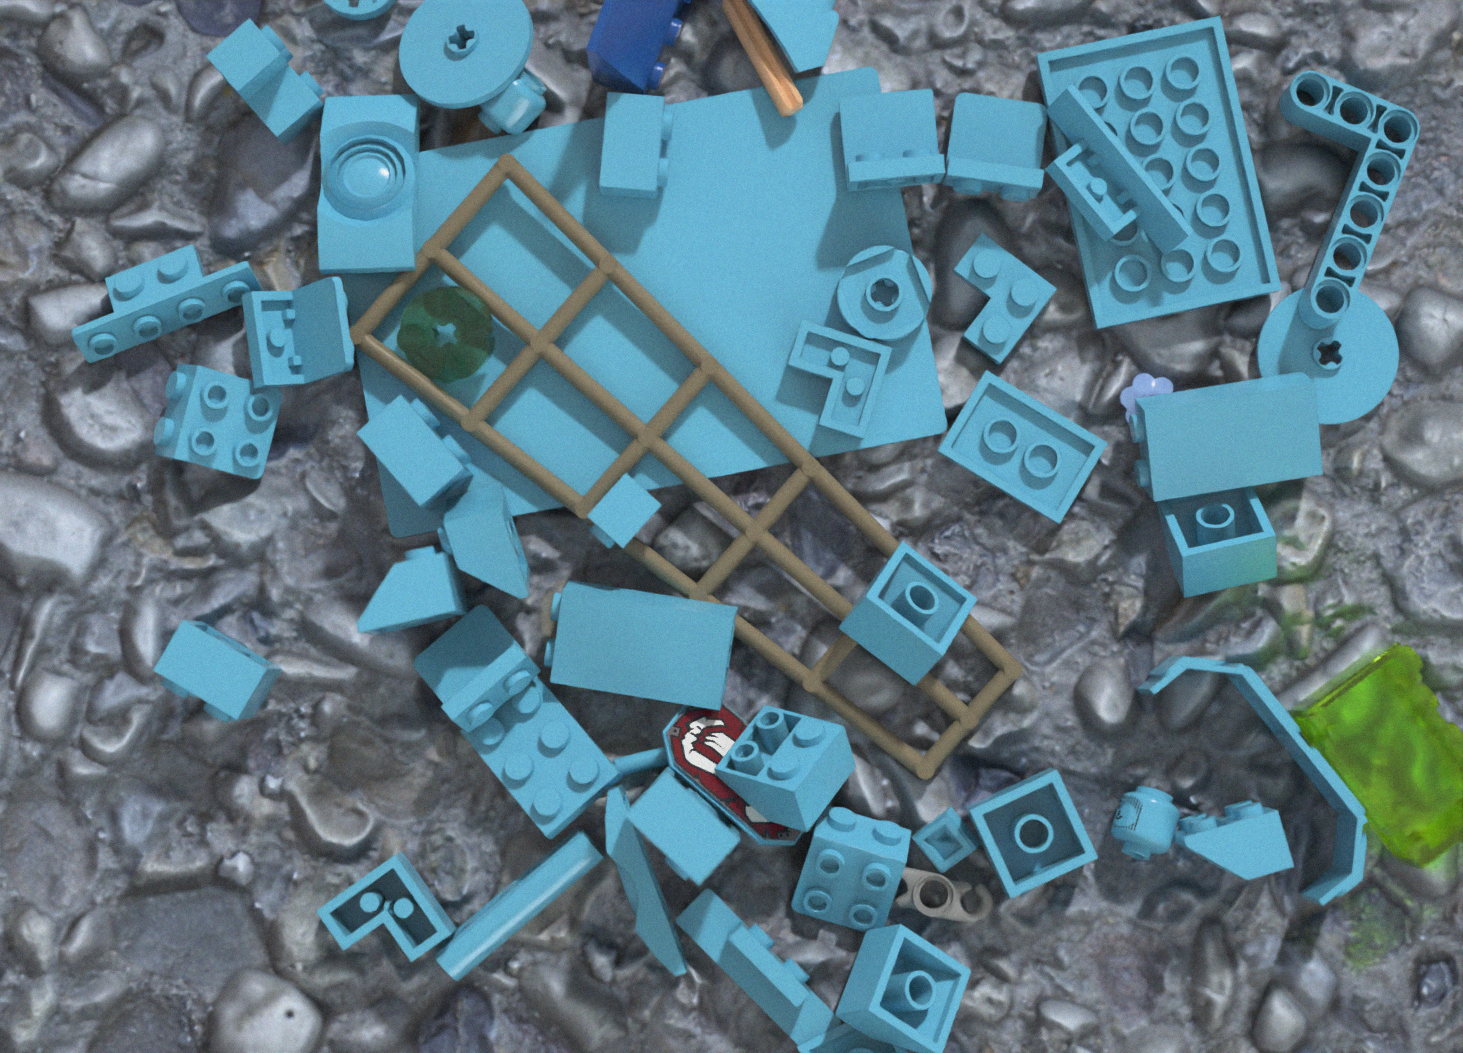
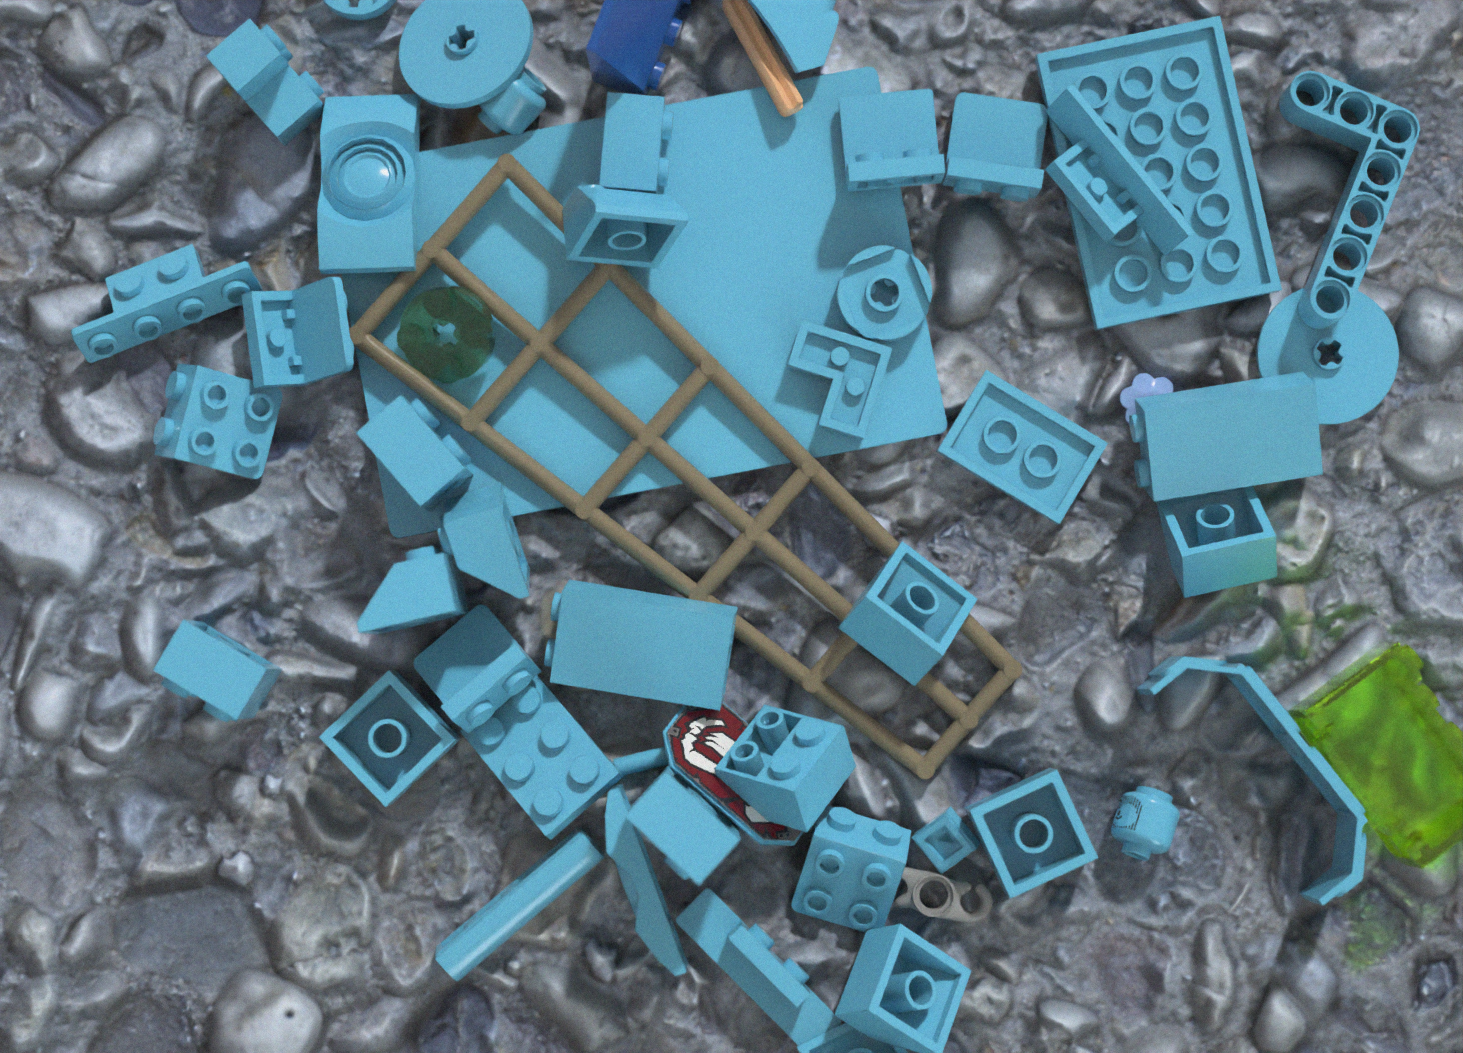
medium azure brick [316,851,457,962] -> none
medium azure brick [587,473,662,549] -> none
medium azure plate [952,233,1057,365] -> none
medium azure slope [1172,800,1294,880] -> none
none -> medium azure brick [319,670,461,807]
none -> medium azure slope [562,184,689,268]

